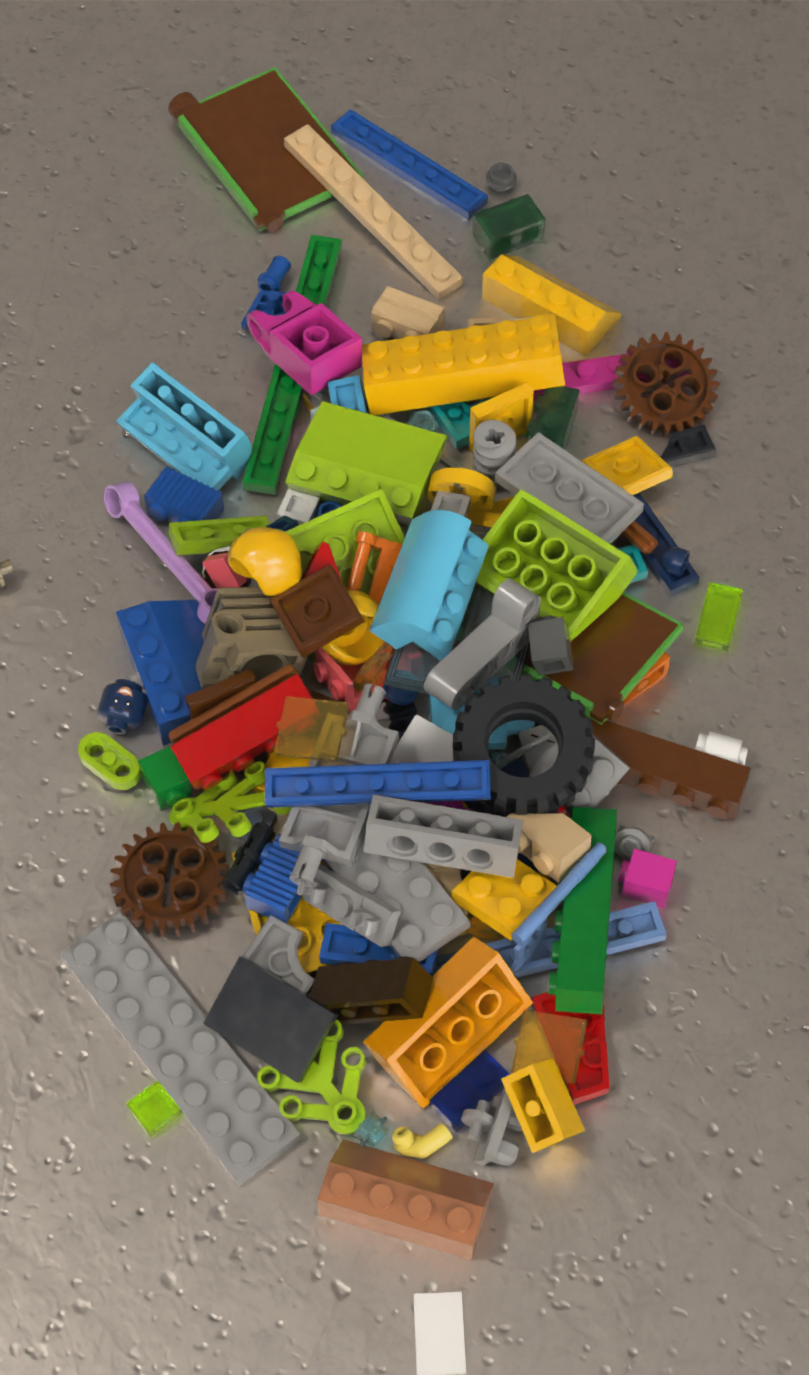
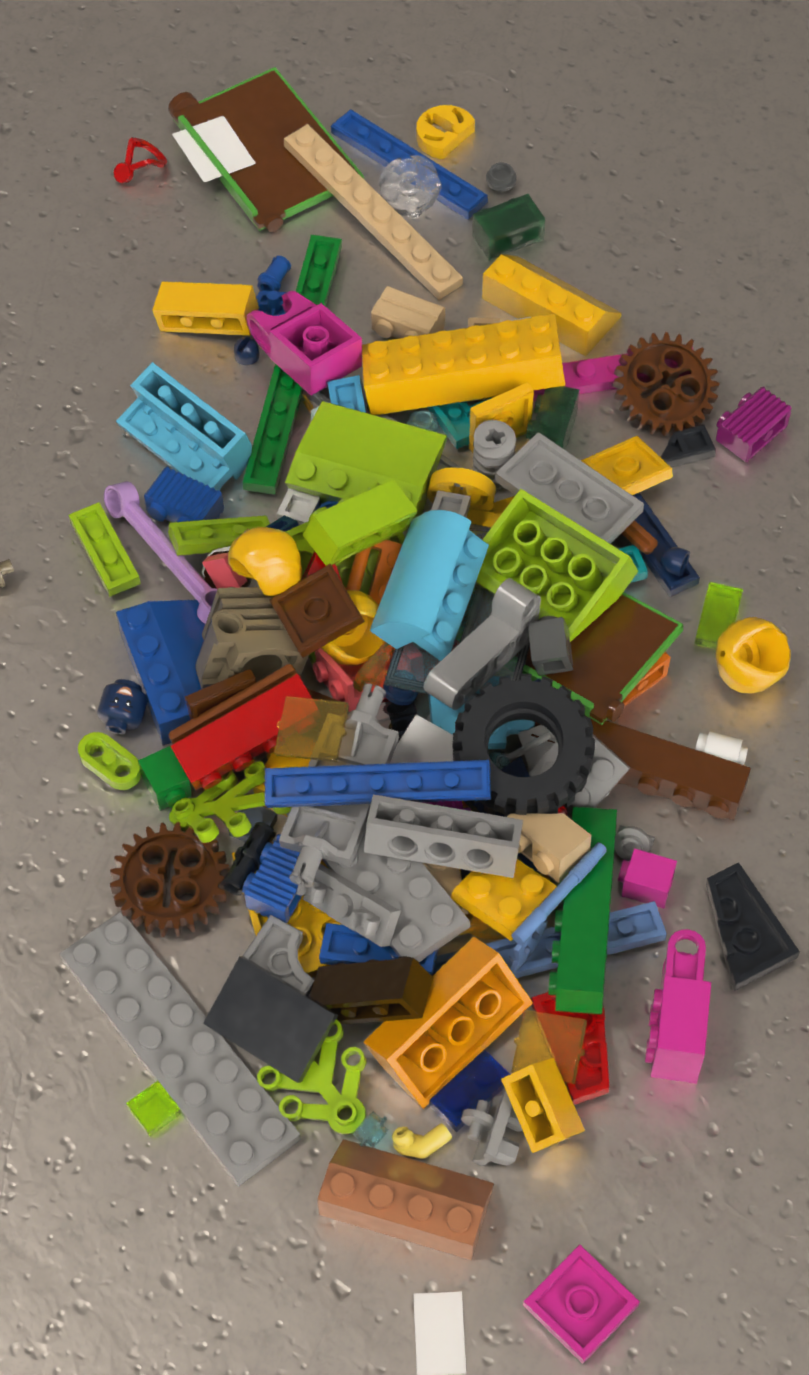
none -> lime plate [69,502,141,597]
none -> red piece [114,137,168,183]
none -> yellow brick [152,281,259,336]
none -> white sticker [172,116,255,182]
none -> dark blue hinge [234,337,260,365]
none -> lime brick [303,479,418,566]
none -> clear plate [379,155,442,218]
none -> yellow piece [416,105,475,159]
none -> dark pink plate [523,1244,640,1364]
none -> dark pink brick [645,929,711,1084]
none -> black wing [706,862,800,991]
none -> yellow piece [715,617,791,694]
none -> magenta brick [716,387,792,462]

